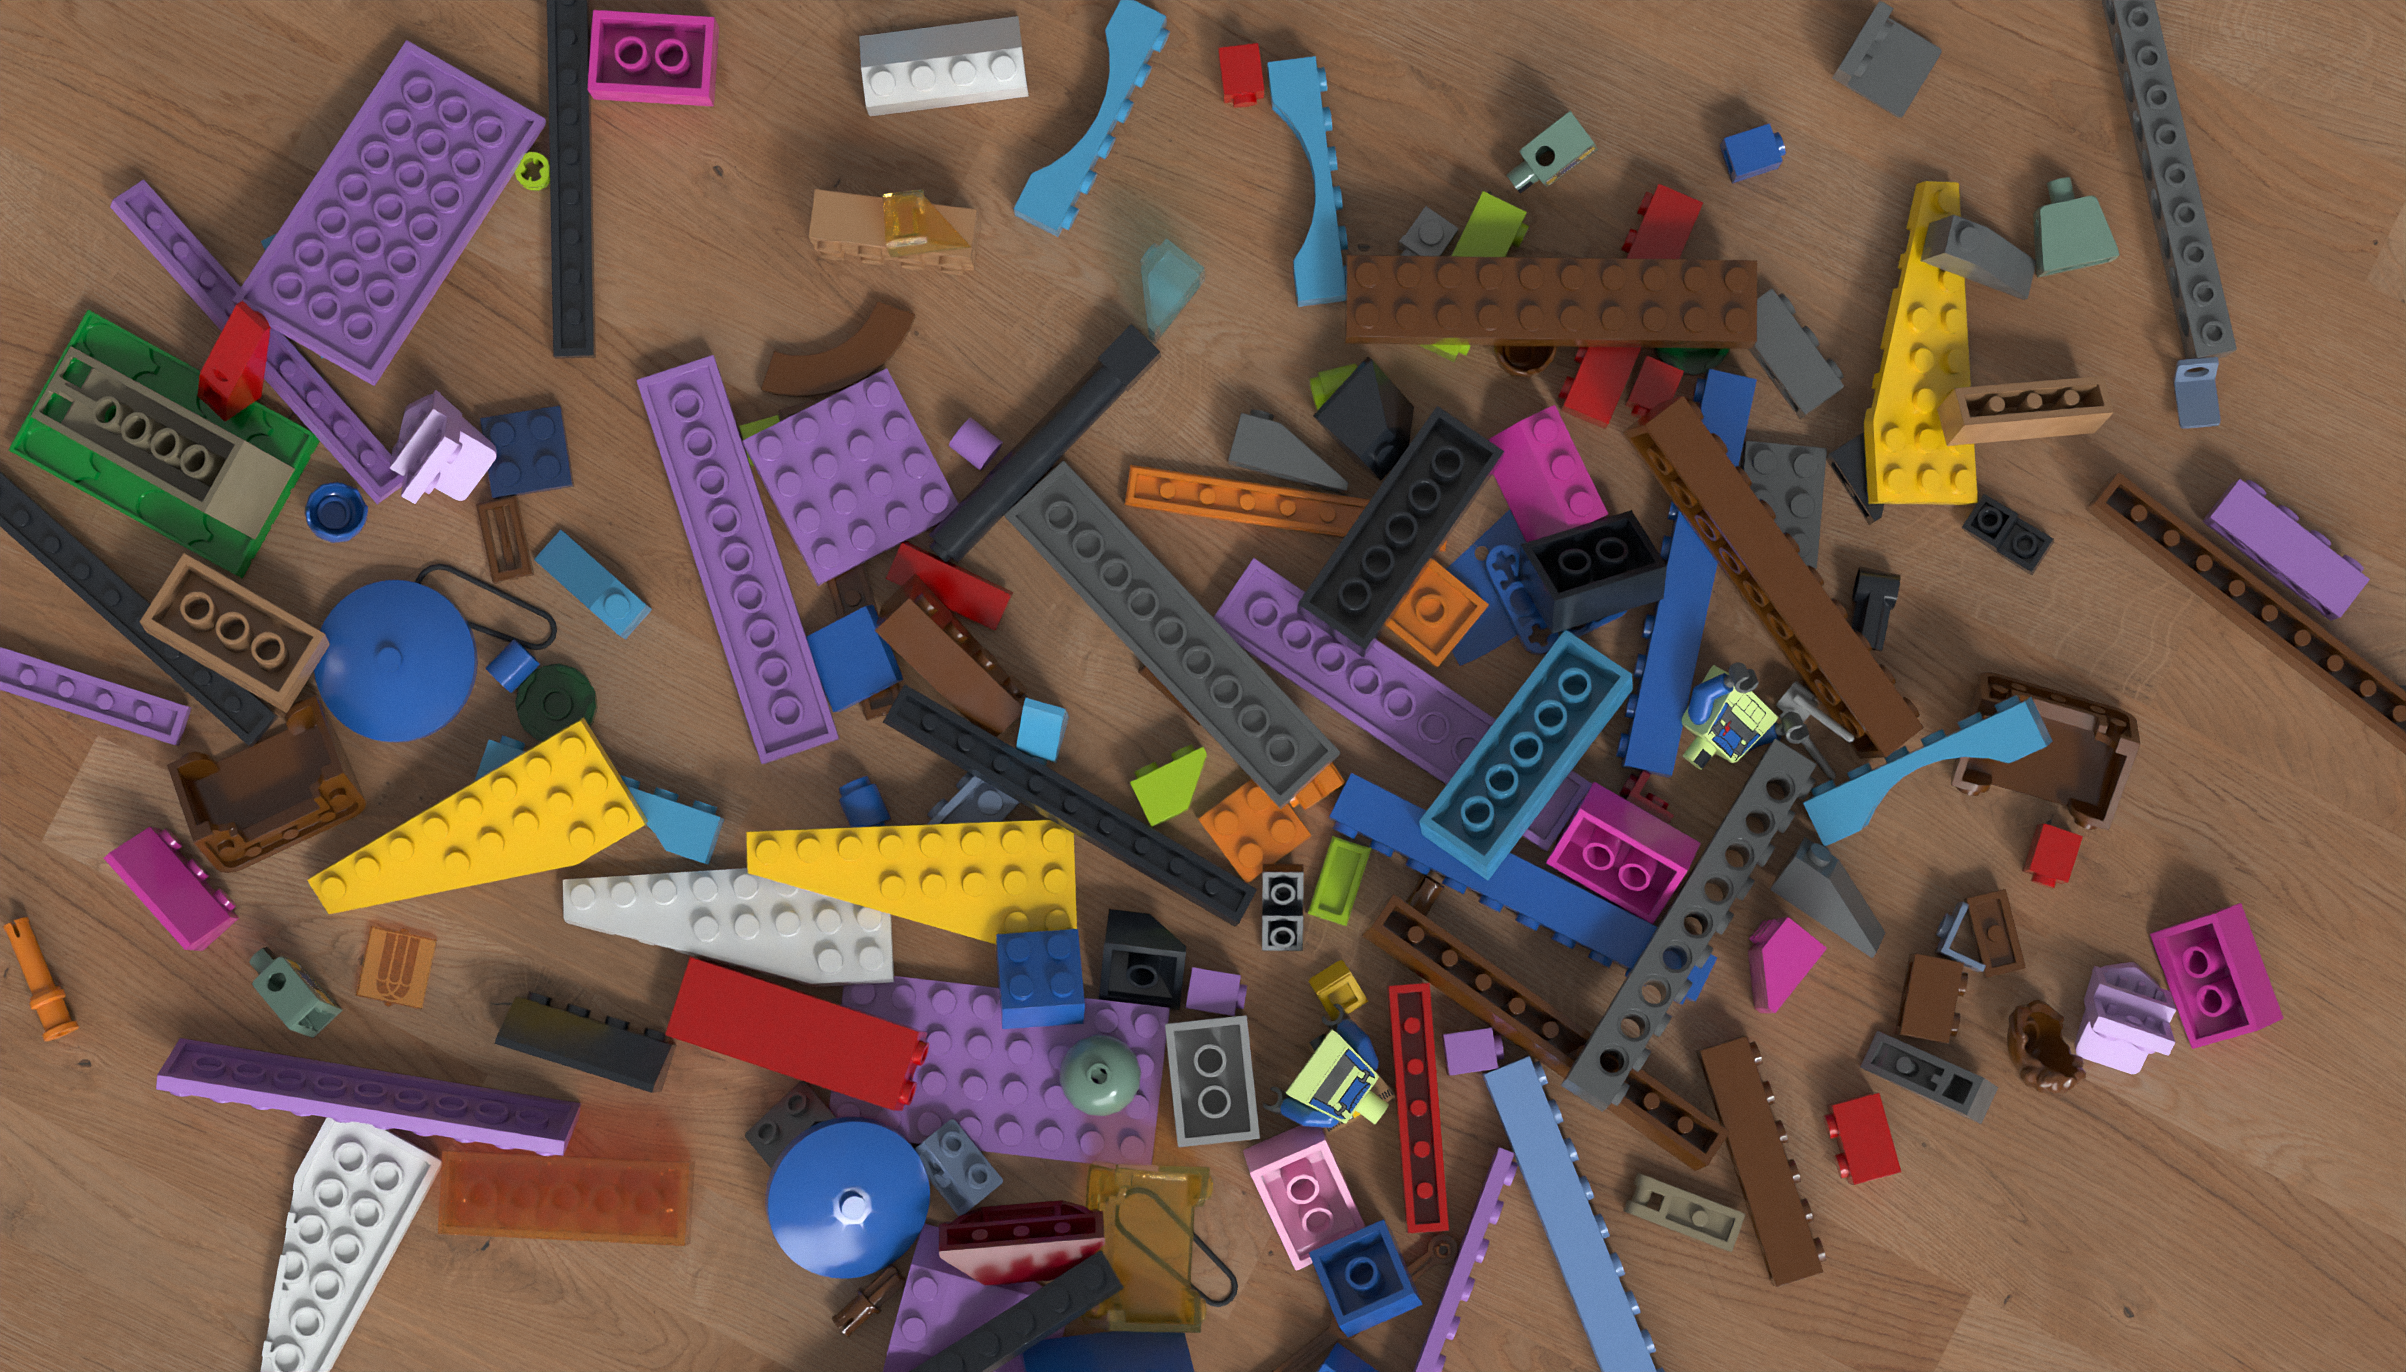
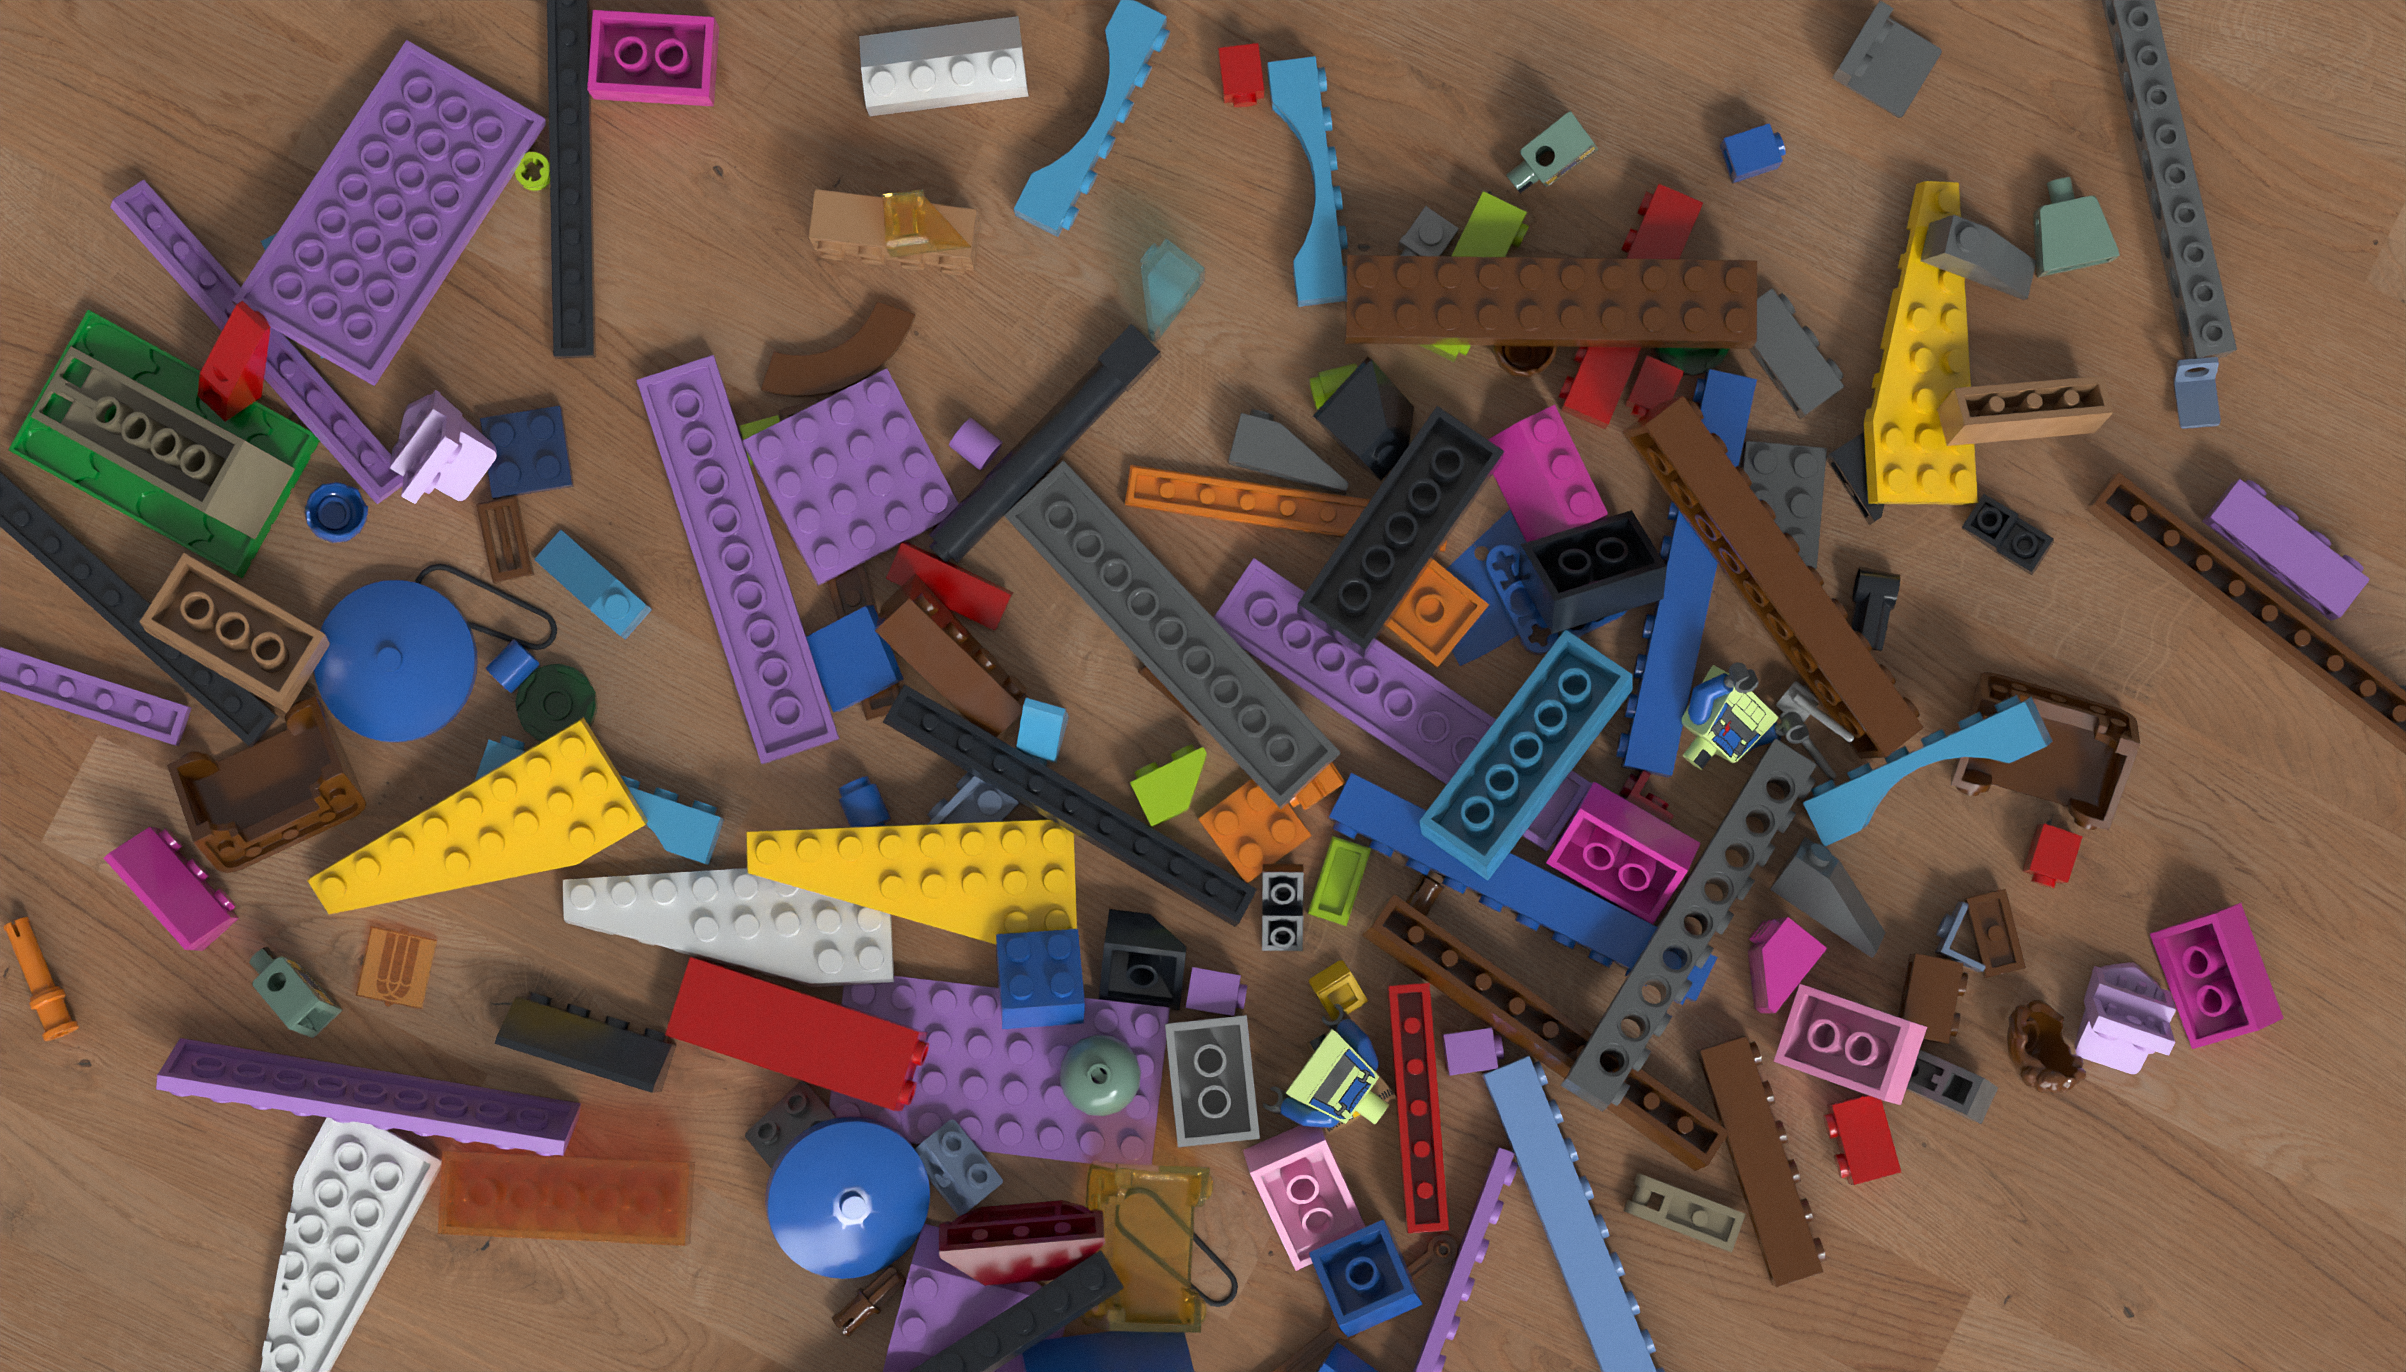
none -> bright pink brick [1774,984,1927,1105]

